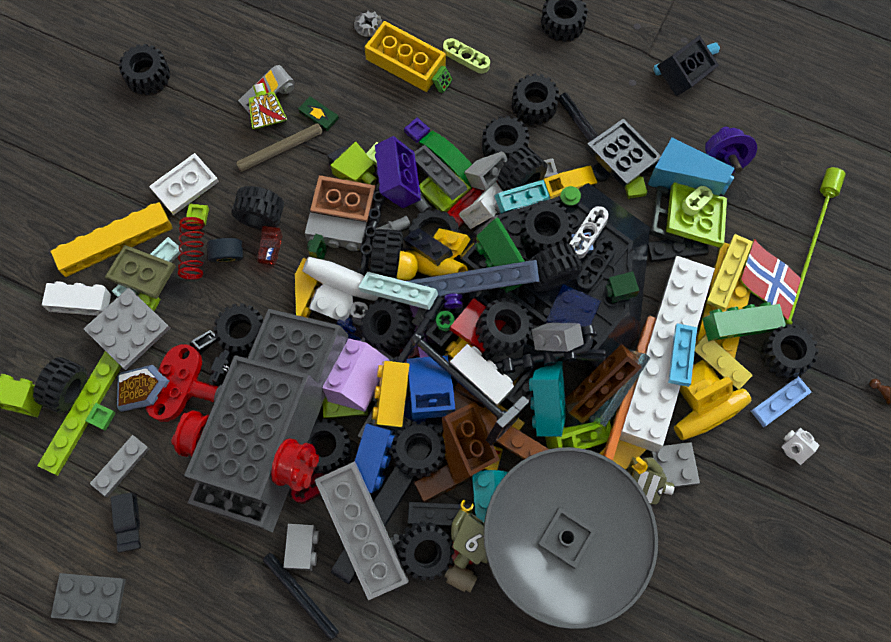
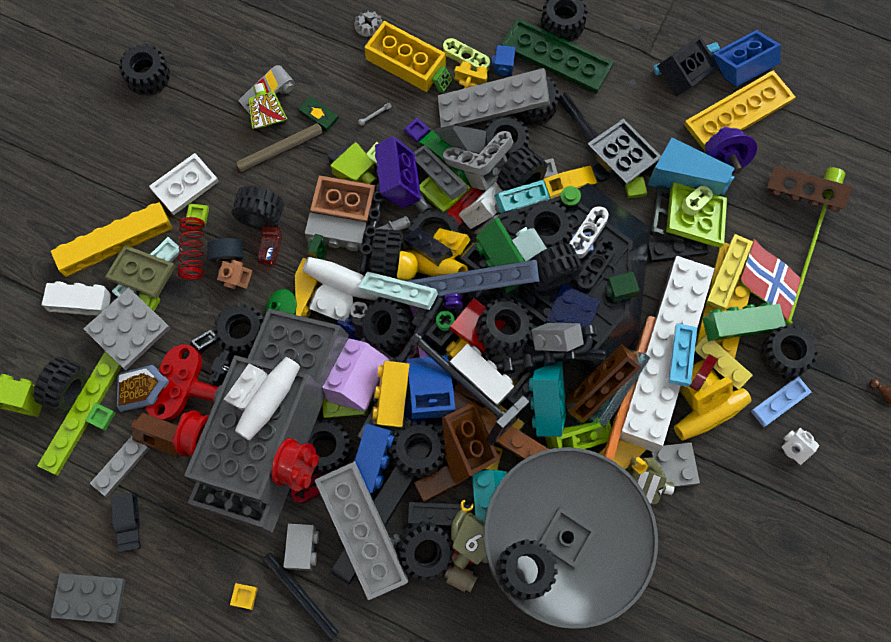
none -> reddish brown brick [131,413,179,457]
none -> nougat brick [217,260,253,289]
none -> white plate [224,357,300,441]
none -> yellow plate [230,583,258,610]
none -> green dish [265,289,297,316]
none -> light grey hinge [358,103,392,126]
none -> dark grey slope [434,125,486,154]
none -> light grey plate [438,68,550,127]
none -> light grey beam [443,131,513,175]
none -> yellow hips [454,61,487,89]
none -> blue brick [491,45,515,76]
none -> black tyre [496,539,558,600]
none -> dark green plate [501,18,614,94]
none -> light aqua brick [512,227,547,261]
none -> yellow plate [684,70,796,152]
none -> dark red beam [689,354,718,392]
none -> blue slope [713,30,781,87]
none -> reddish brown brick [767,166,853,212]

